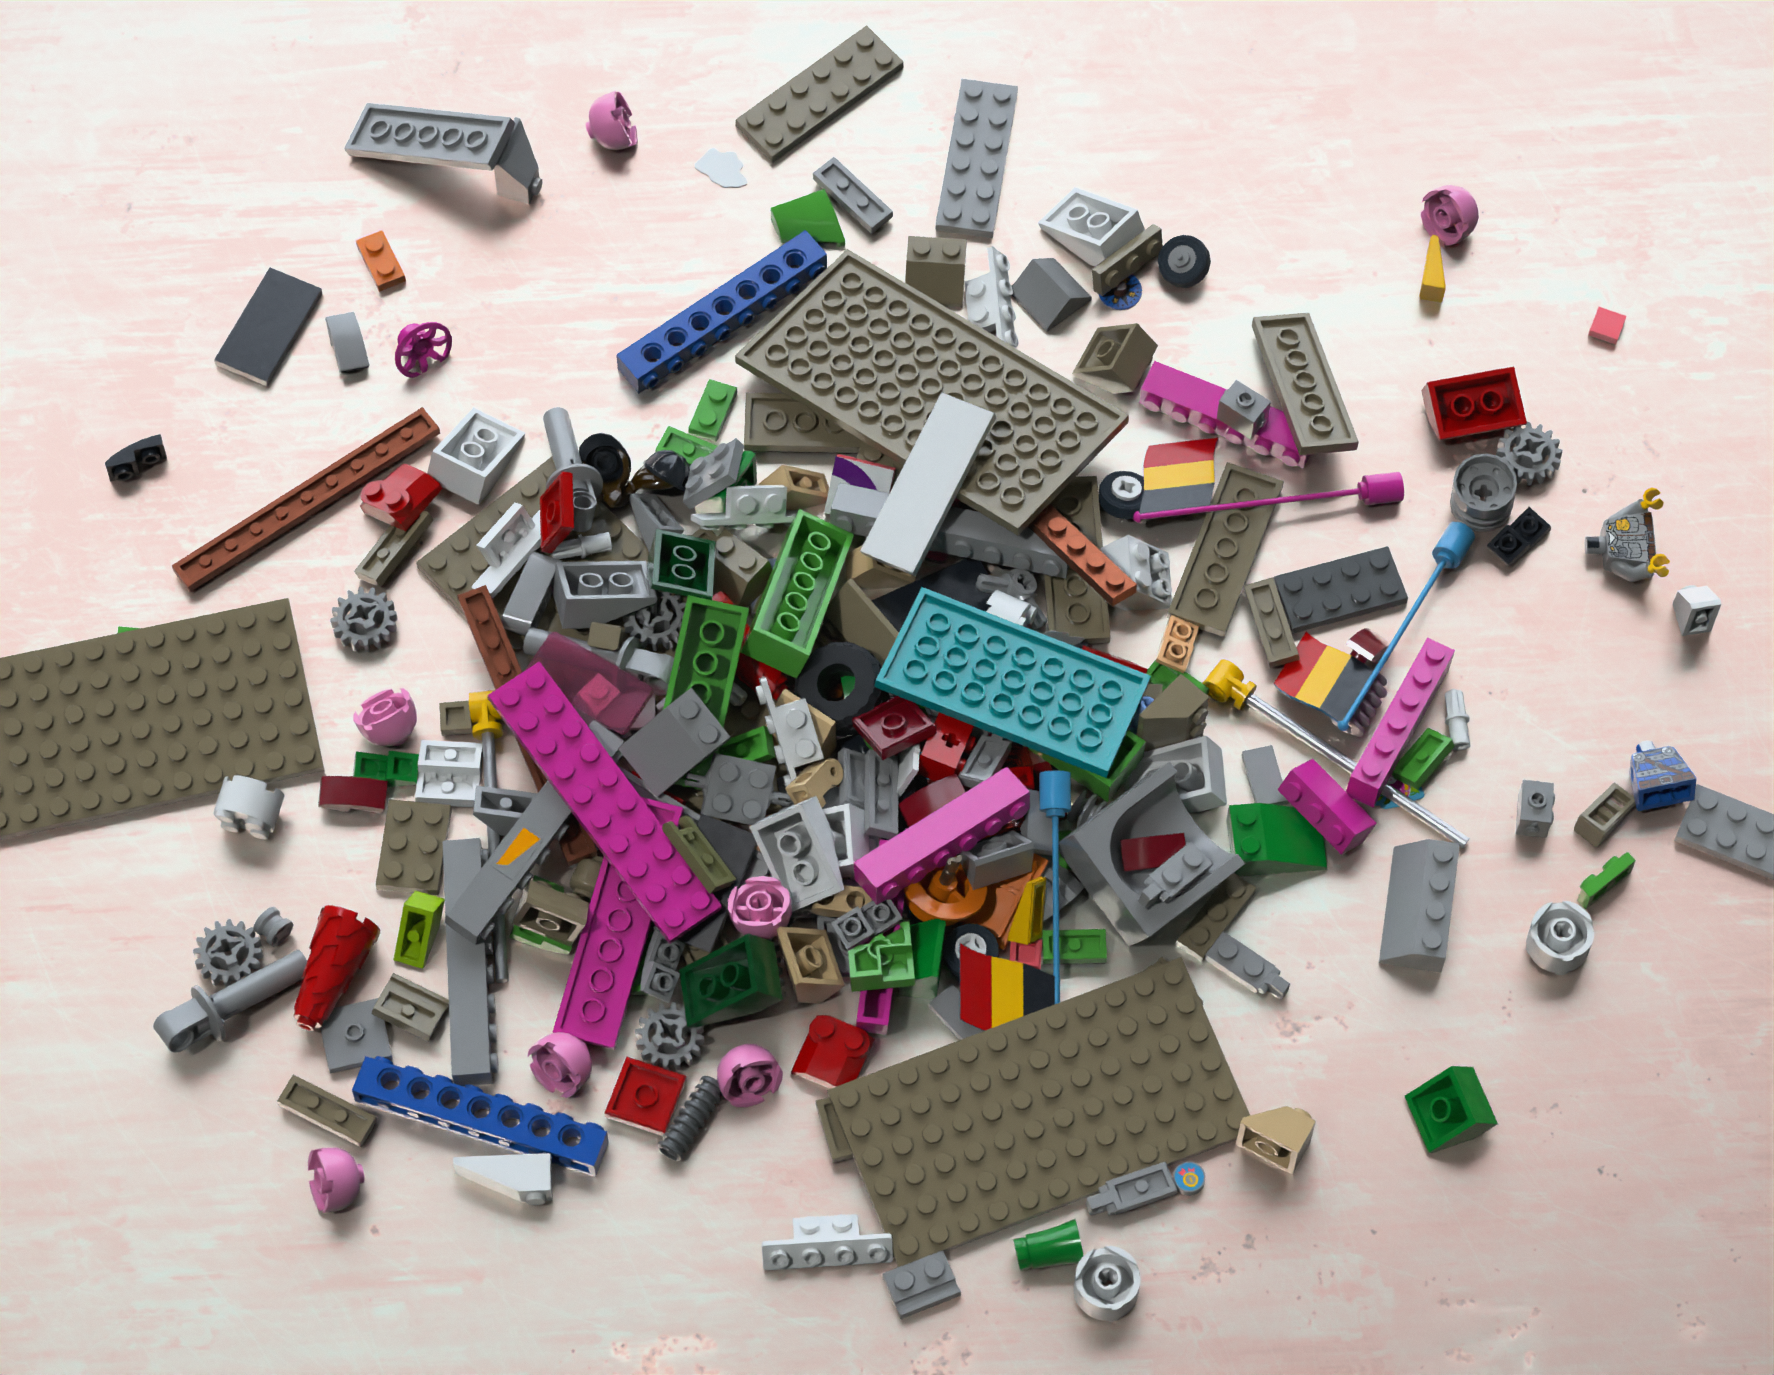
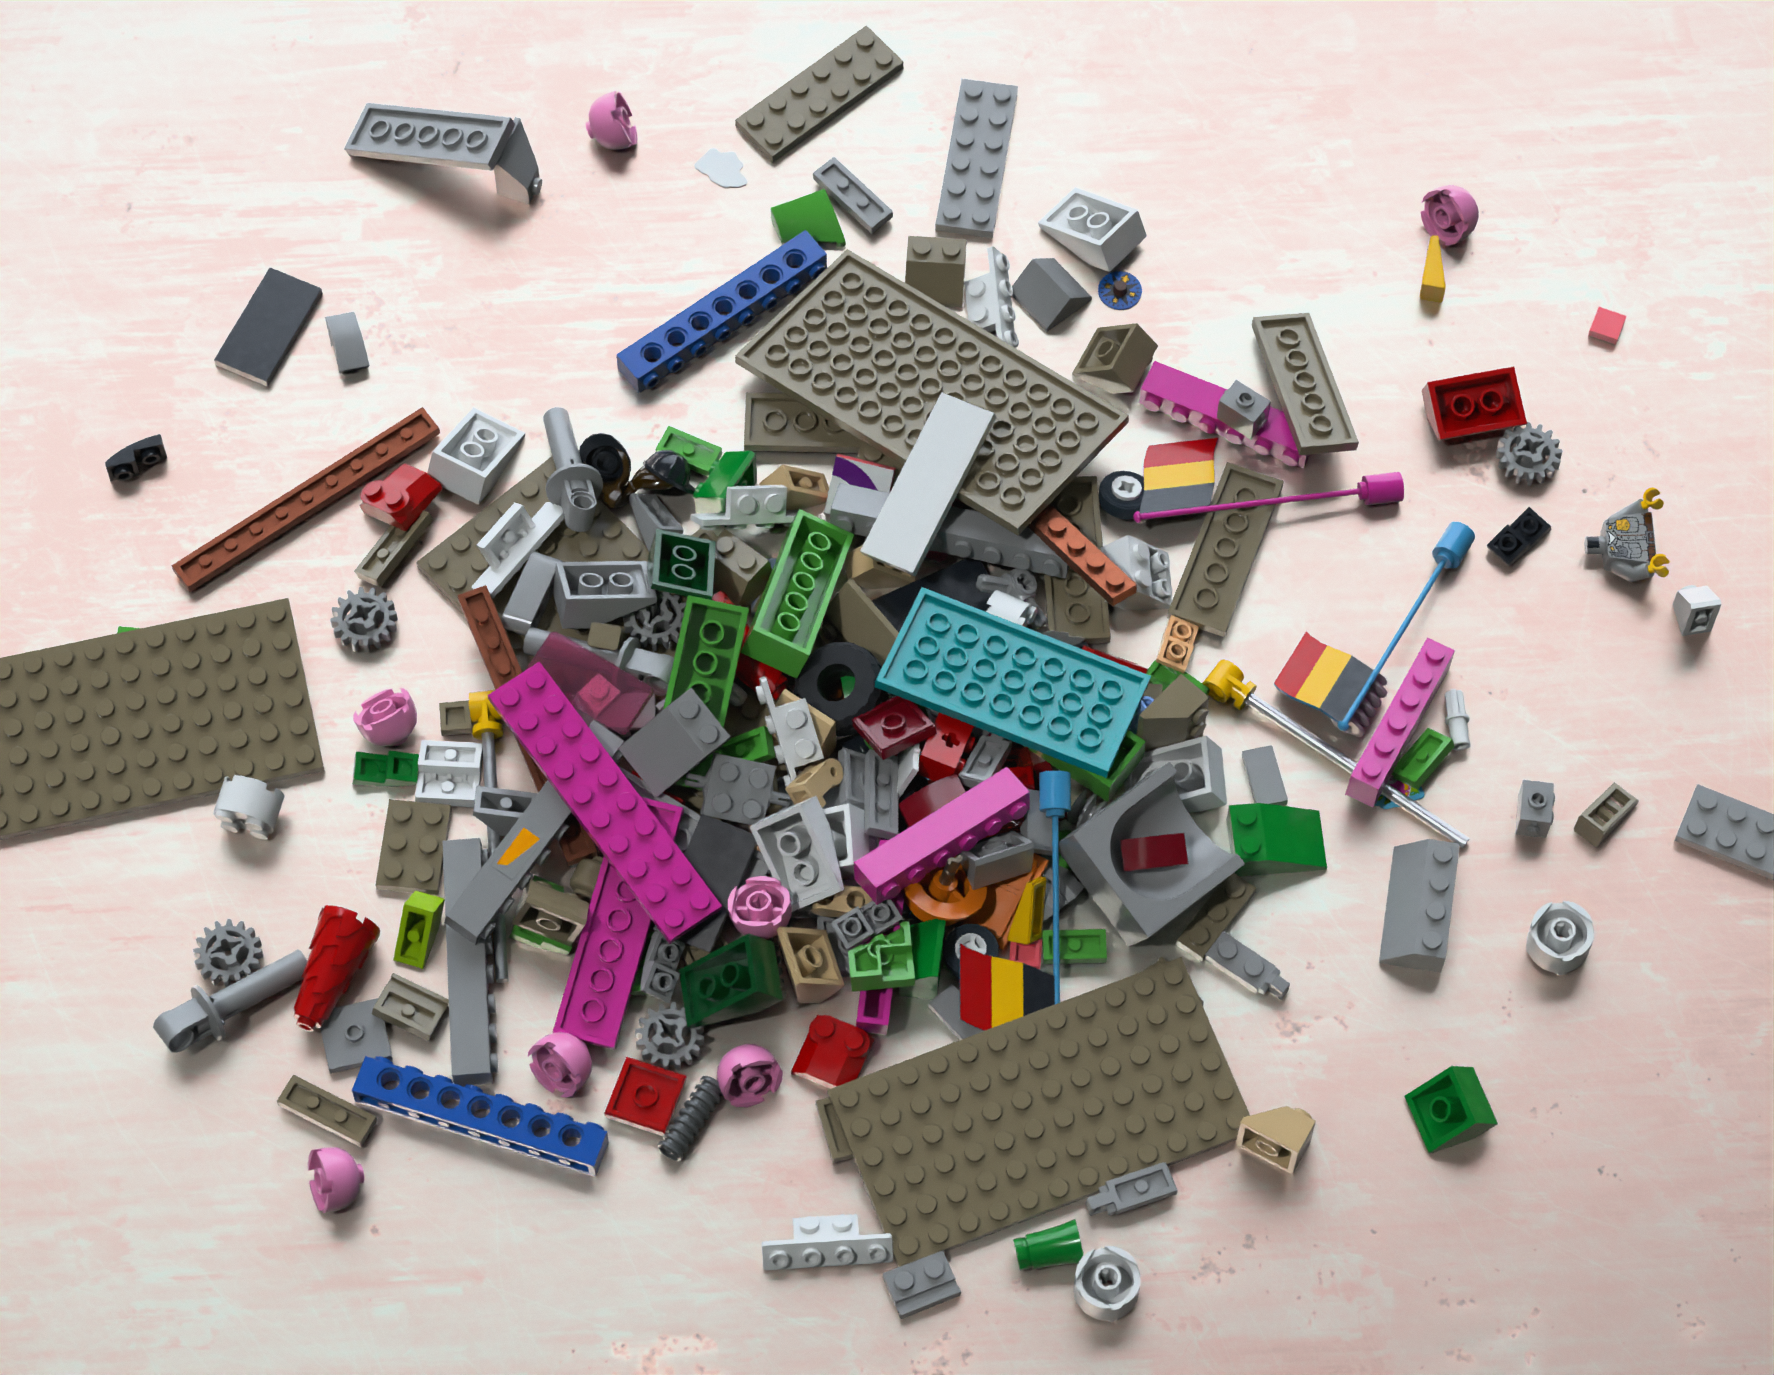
light grey wheel [253,907,294,947] -> none
dark red slope [318,776,387,814] -> none
orange plate [355,230,406,292] -> none
dark pink wheel [394,322,452,378] -> none
white slope [453,1153,553,1205] -> none
red plate [540,472,574,553] -> none
white axle [551,532,612,559] -> none
olive hinge [662,815,736,894] -> none
light grey plate [683,438,744,510] -> none
bright green plate [688,379,737,442] -> none
dark tan plate [1092,224,1163,296] -> none
light grey hinge [1137,842,1213,909] -> none
black wheel [1158,235,1211,288] -> none
tile [1173,1161,1205,1196] -> none
dark tan plate [1244,577,1300,668] -> none
dark grey plate [1273,546,1408,634] -> none
dark pink brick [1277,759,1377,855] -> none
dark red slope [1346,628,1391,664] -> none
light grey wheel [1450,453,1517,532] -> none
bright green plate [1577,852,1636,909] -> none
torso [1629,741,1697,811] -> none

